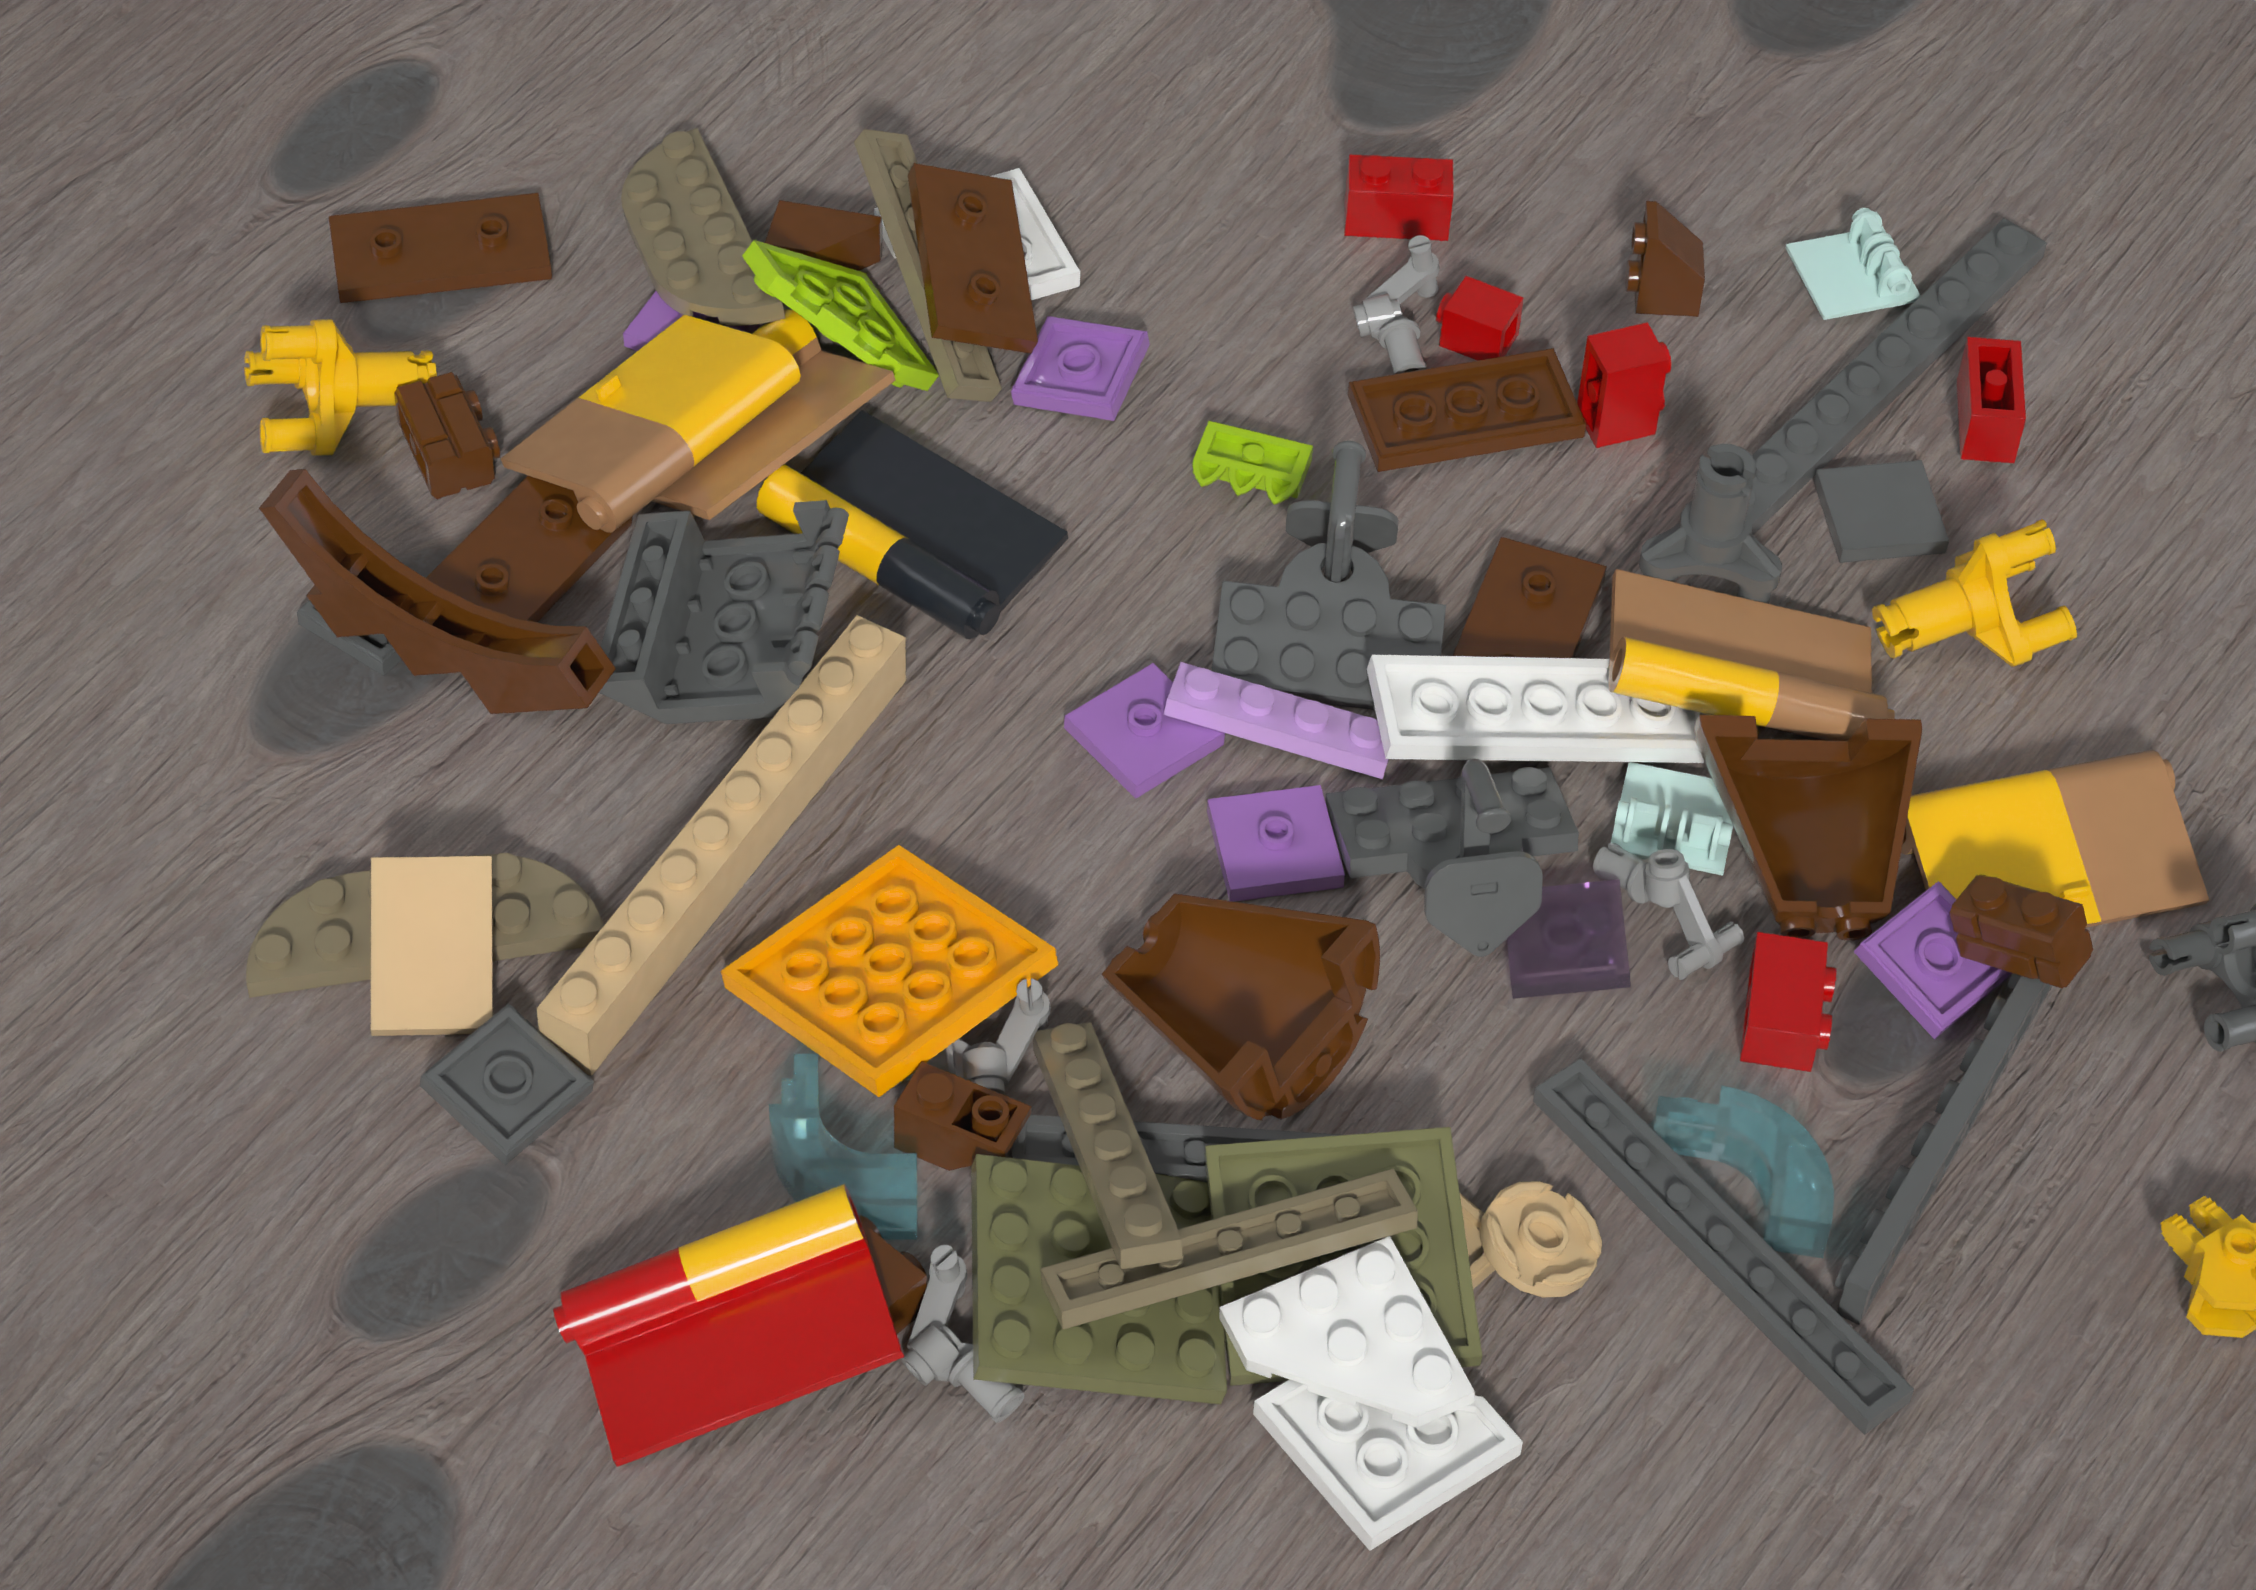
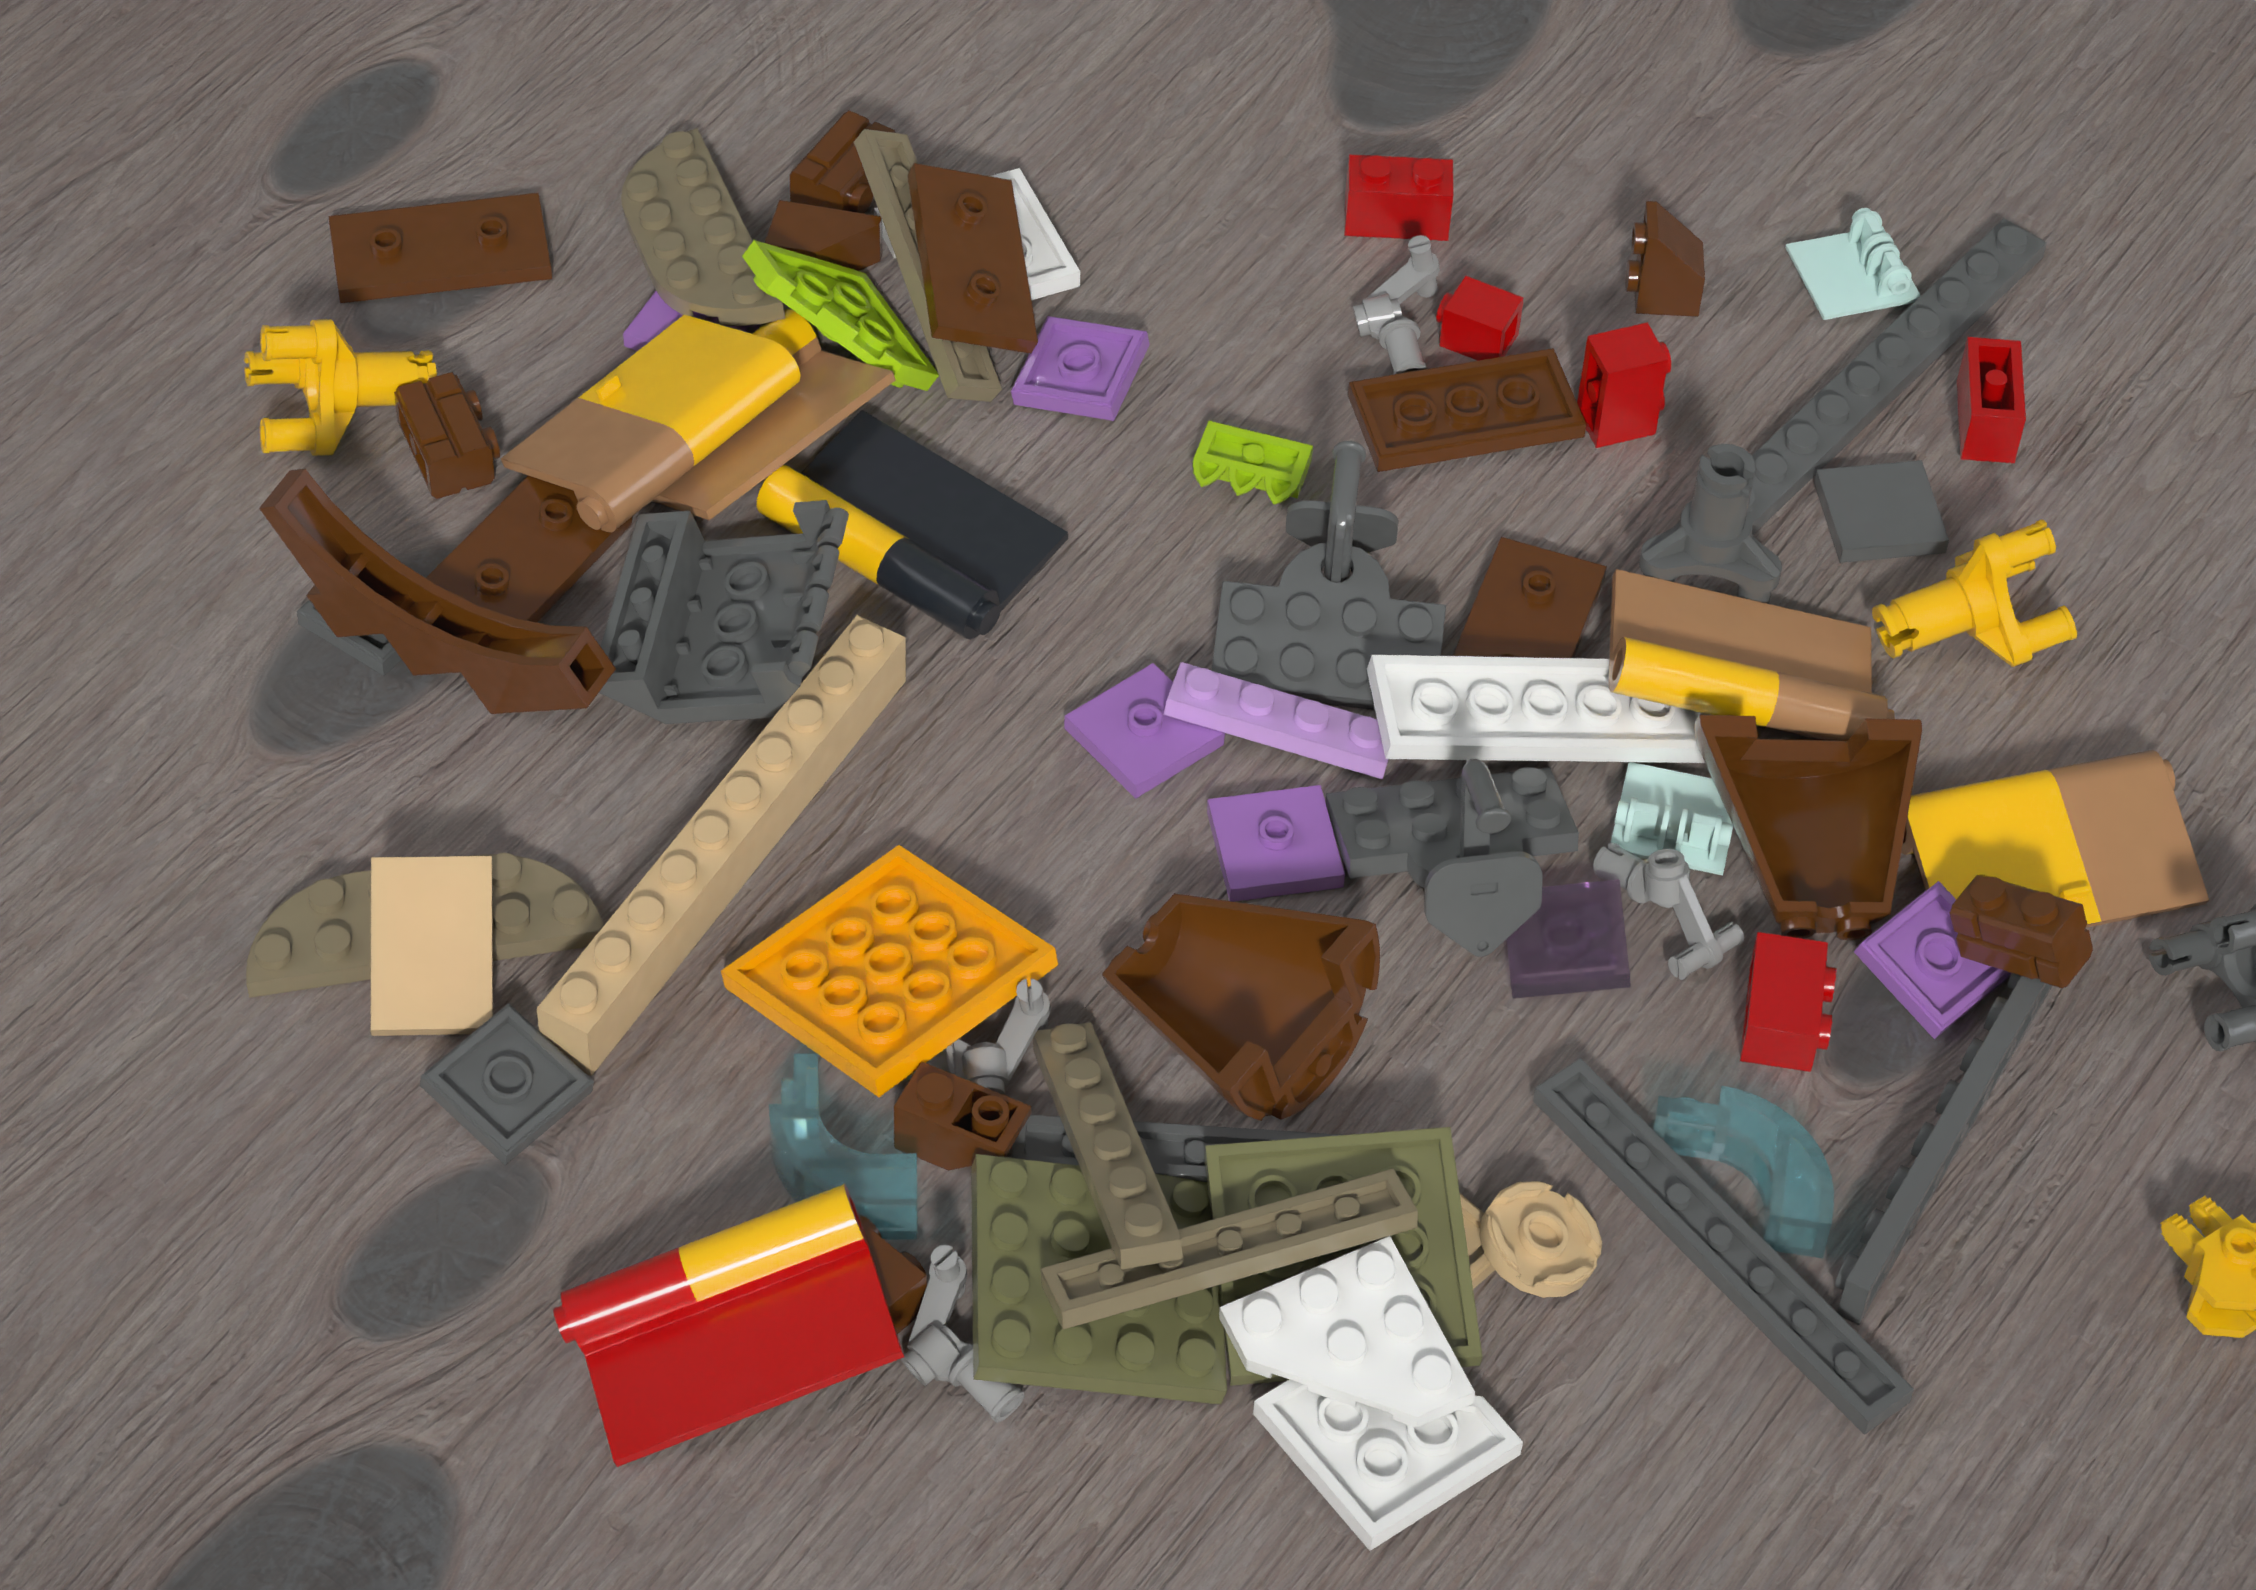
none -> reddish brown brick [789,110,896,214]

